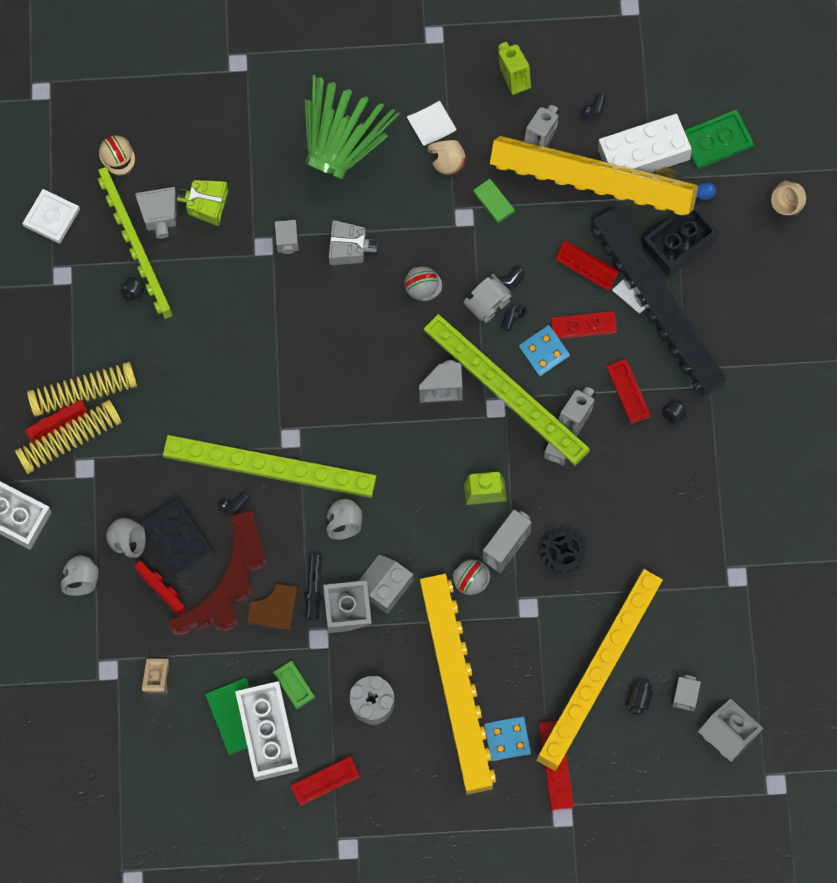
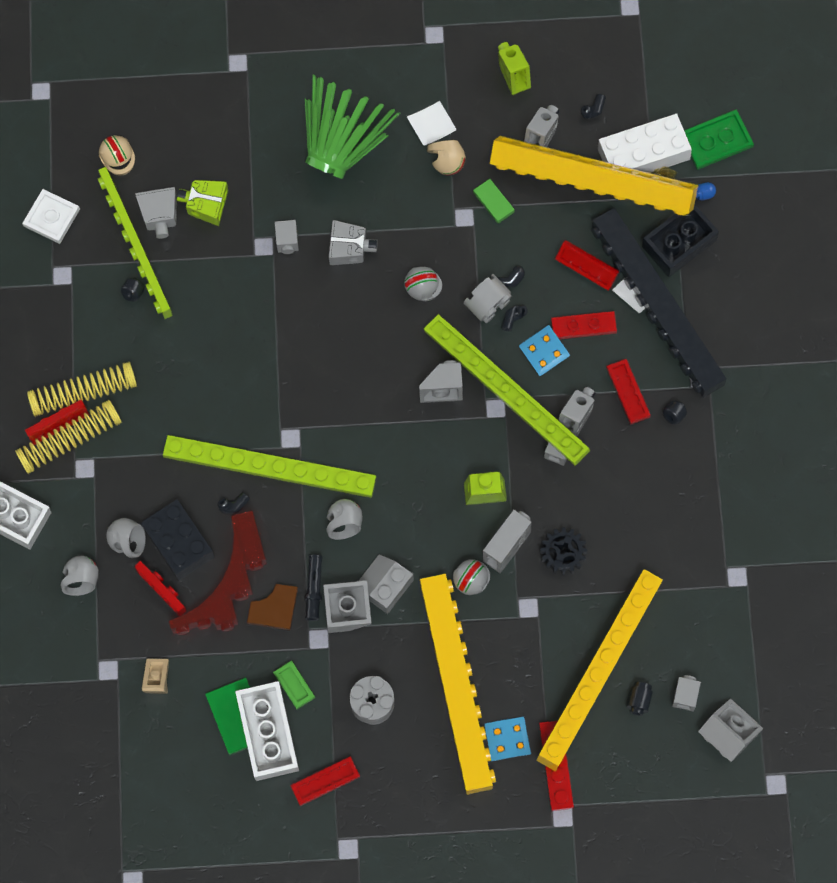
tan helmet [771,181,806,215] -> none

